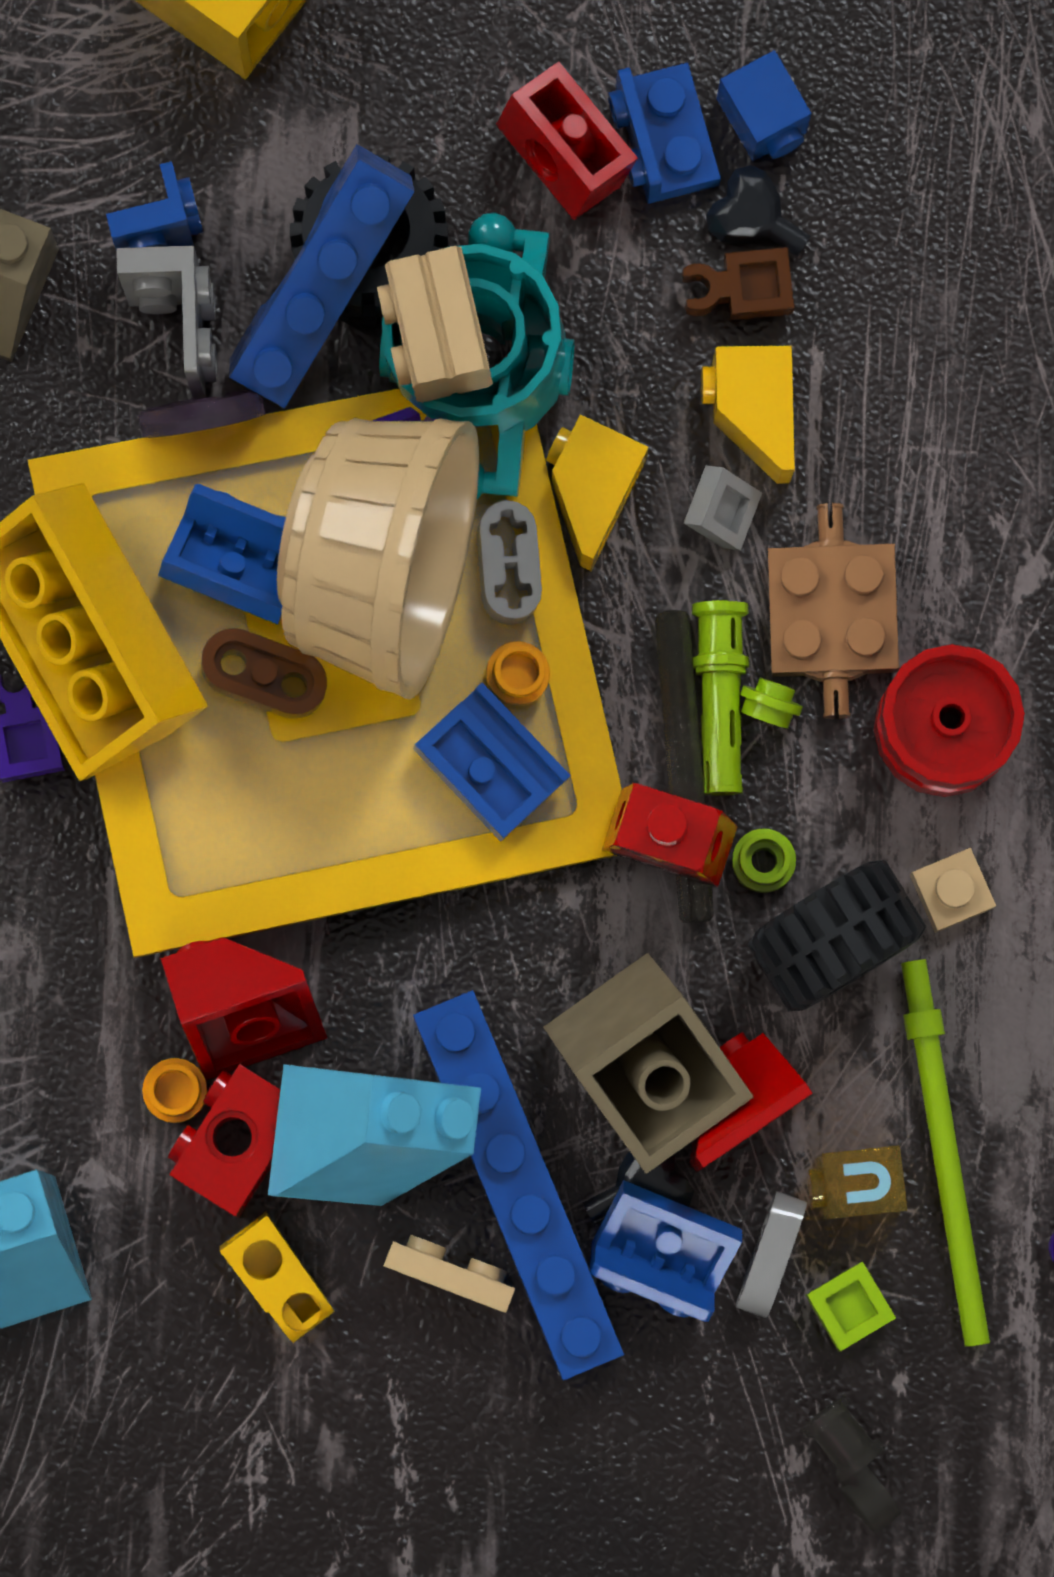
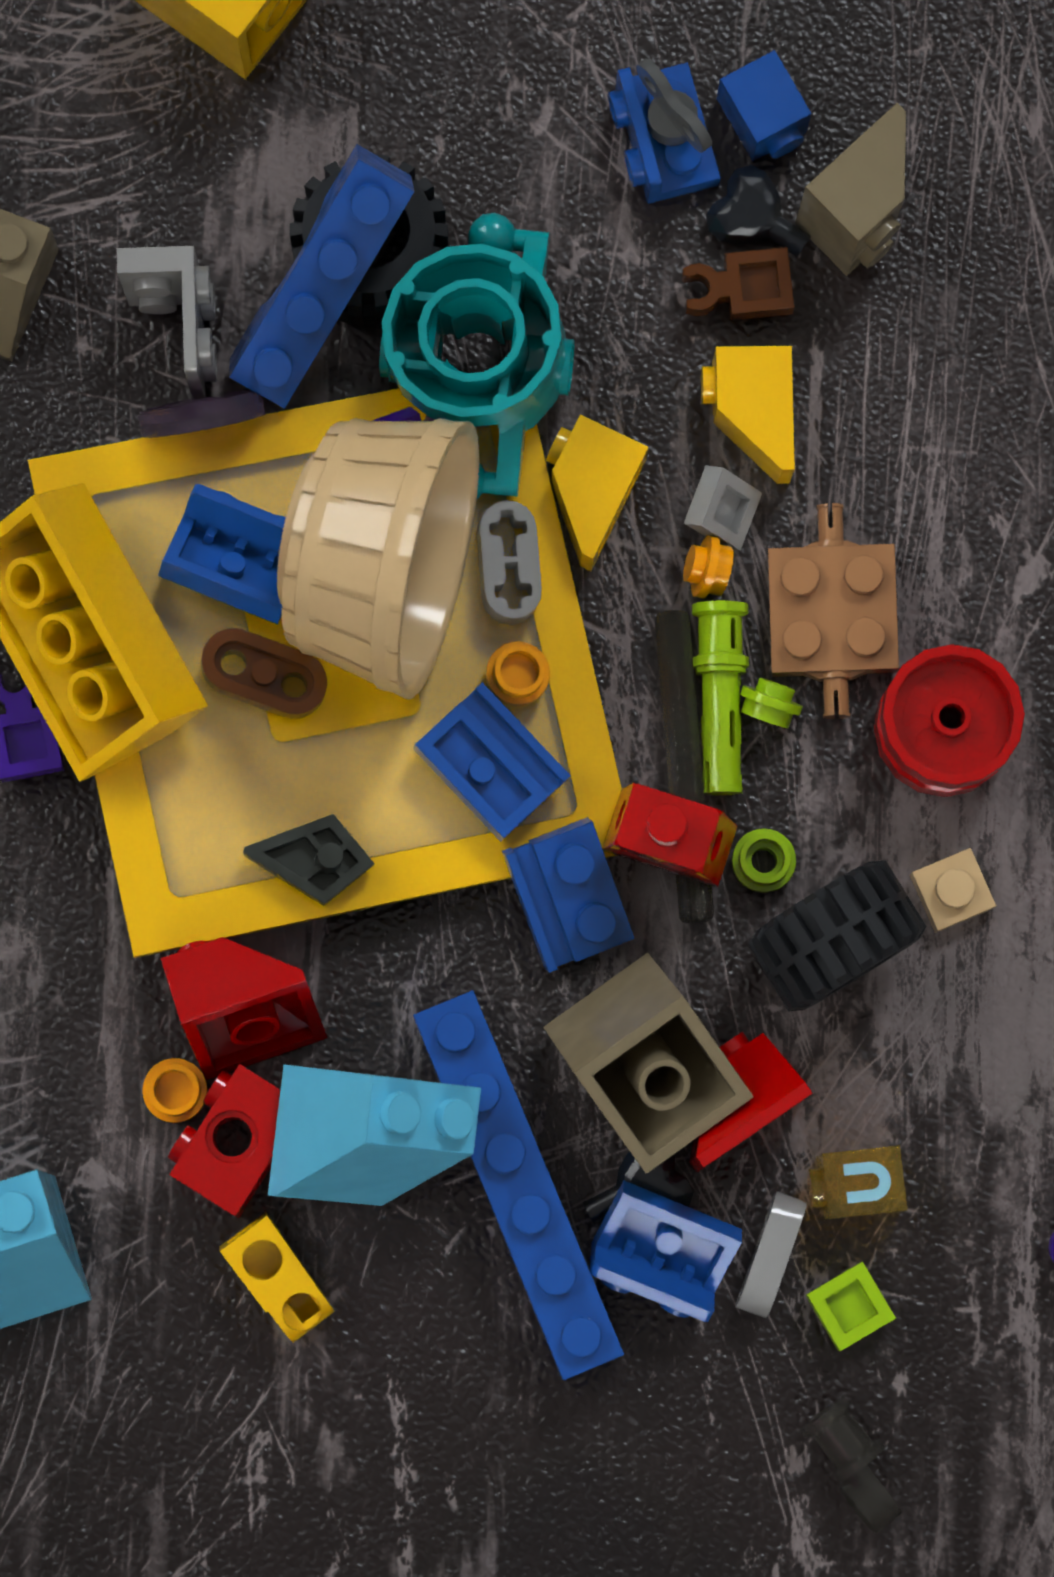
blue bracket [106,161,203,252] -> none
tan brick [377,246,493,403] -> none
tan plate [384,1235,515,1313] -> none
red brick [496,61,638,220] -> none
lime bar [901,959,990,1347] -> none
none -> pearl dark grey piece [243,814,375,906]
none -> blue plate [502,817,635,973]
none -> dark grey piece [636,58,713,153]
none -> light orange plate [683,535,734,599]
none -> dark tan slope [795,103,906,276]

